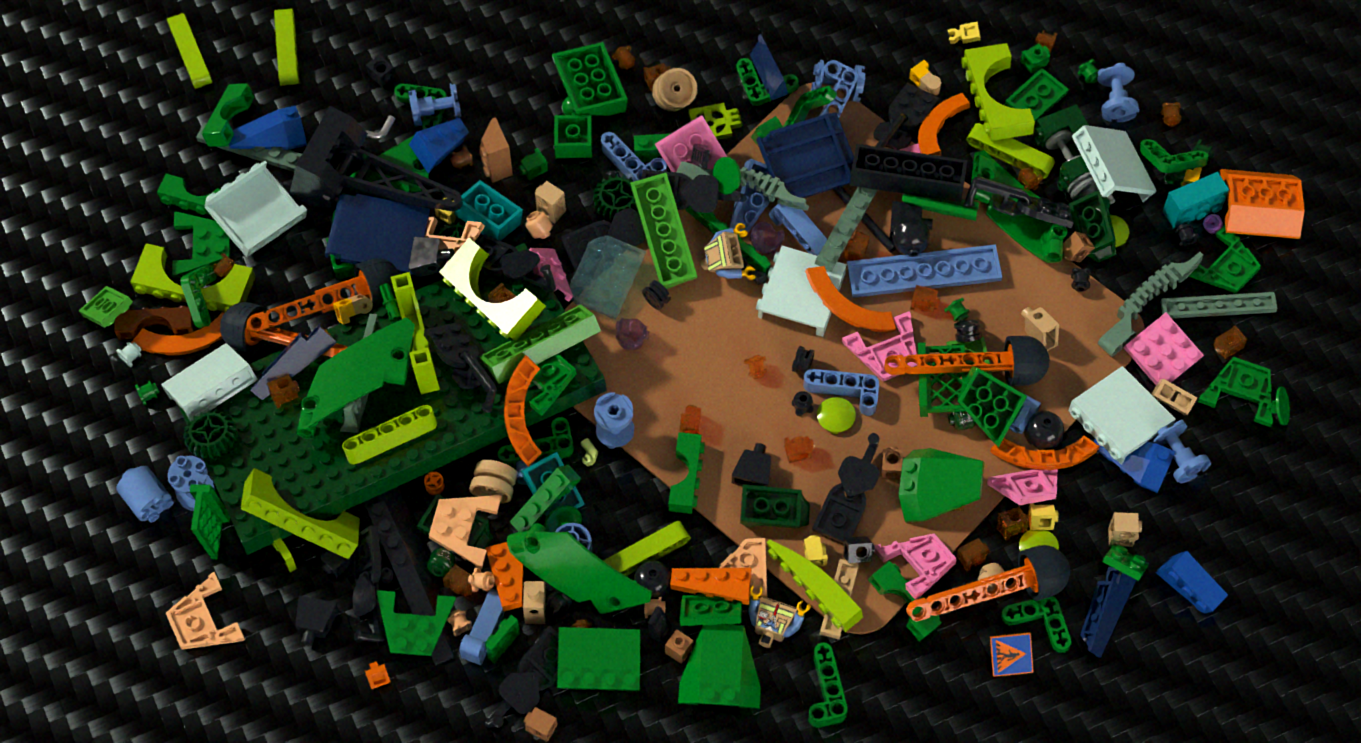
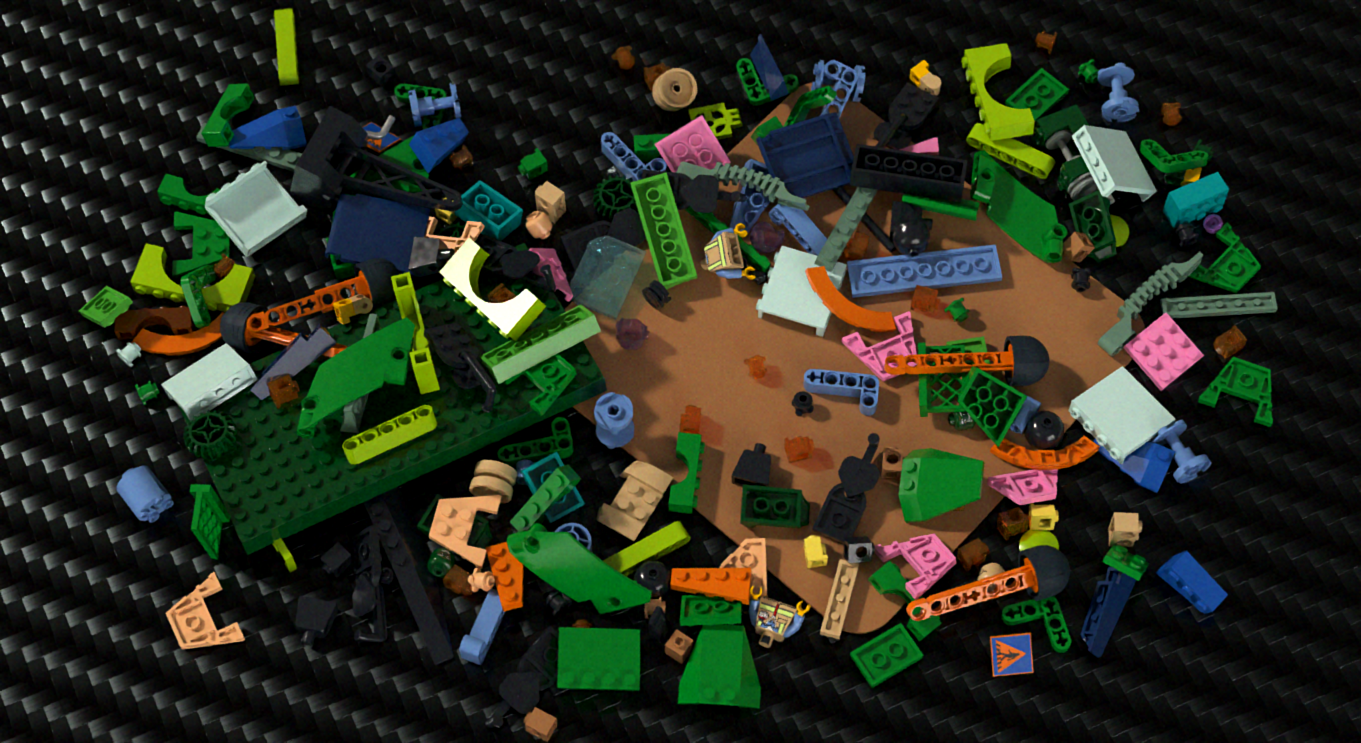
lime beam [167,13,212,89] -> none
medium blue piece [168,456,216,511] -> none
lime arch [241,468,360,559] -> none
orange tile [365,661,391,689] -> none
green wing [377,590,456,656] -> none
green axle [379,283,401,322] -> none
orange wheel [424,472,445,495] -> none
light nougat brick [447,609,472,636] -> none
medium nougat wedge [479,117,513,183] -> none
green plate [485,615,520,664] -> none
orange tile [504,355,543,467] -> none
tan torso [523,581,546,624] -> none
green piece [544,505,582,532] -> none
green slope [552,42,628,116] -> none
green brick [554,96,592,158] -> none
yellowish green arm [581,438,598,466] -> none
black slope [691,144,710,169] -> none
green piece [713,157,741,195] -> none
lime slope [767,540,864,632] -> none
black wheel [792,346,815,375] -> none
green beam [808,643,847,728] -> none
lime dish [817,397,856,435] -> none
orange tile [918,93,970,156] -> none
light yellow plate [948,22,981,44] -> none
black wheel [954,320,982,342] -> none
black plate [964,177,1074,228] -> none
clear orange brick [1018,167,1043,191] -> none
green brick [1020,43,1050,74] -> none
tan torso [1021,307,1059,351] -> none
tan brick [1151,379,1197,415] -> none
orange slope [1220,169,1305,239] -> none
green piece [1270,387,1290,426] -> none
none -> piece [362,122,401,154]
none -> tan piece [596,461,673,541]
none -> green plate [850,623,923,688]

